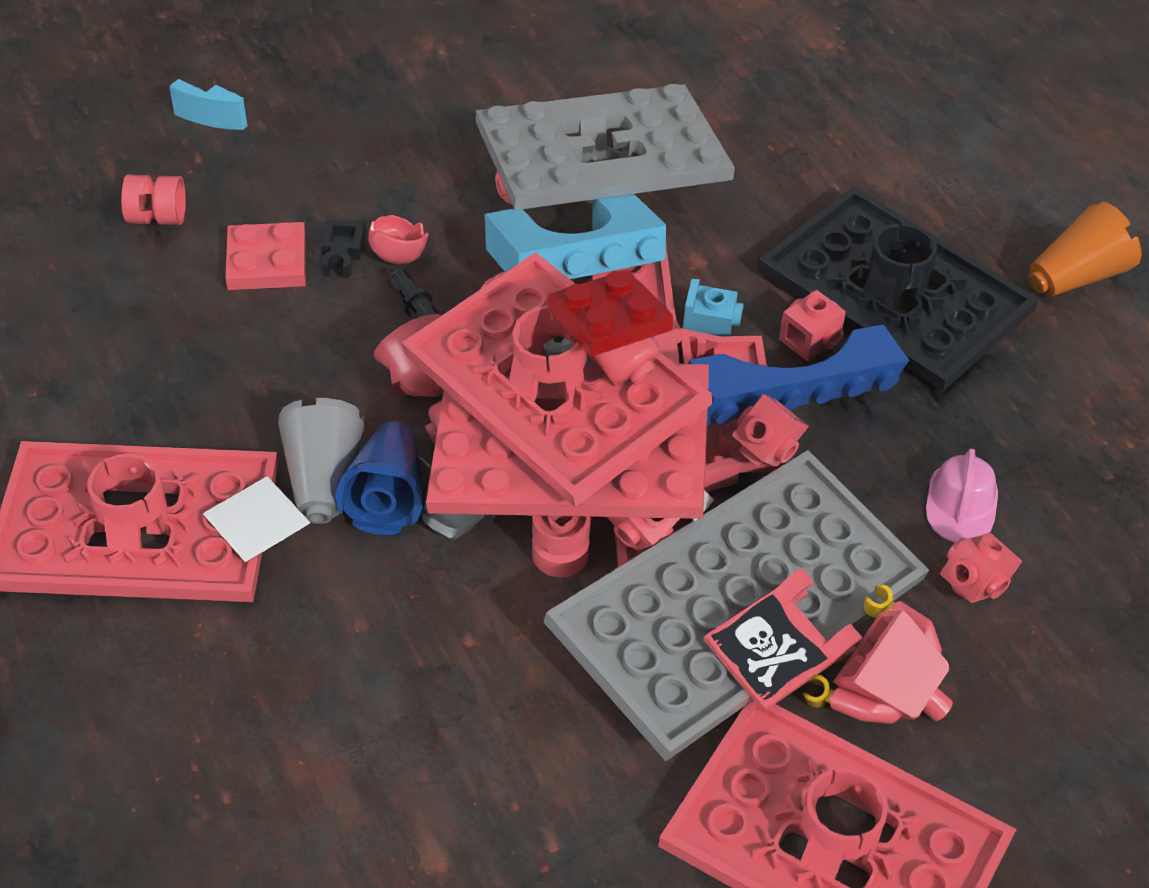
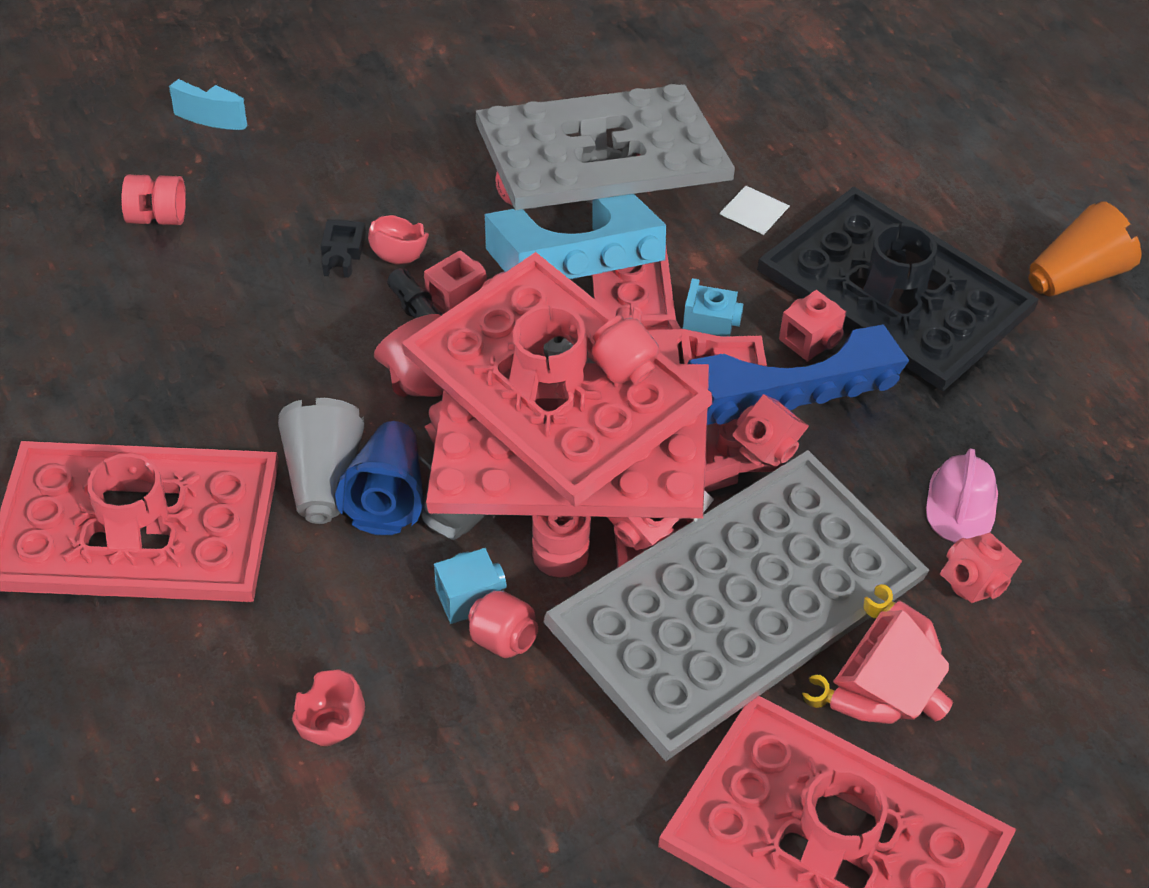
white sticker [203,476,310,562] -> none
coral plate [226,222,306,290] -> none
red plate [547,269,673,357] -> none
flag [703,568,863,712] -> none
none -> coral hair [292,669,365,746]
none -> coral brick [424,250,487,314]
none -> medium azure brick [434,548,506,624]
none -> coral head [468,591,538,658]
none -> white sticker [719,186,790,235]

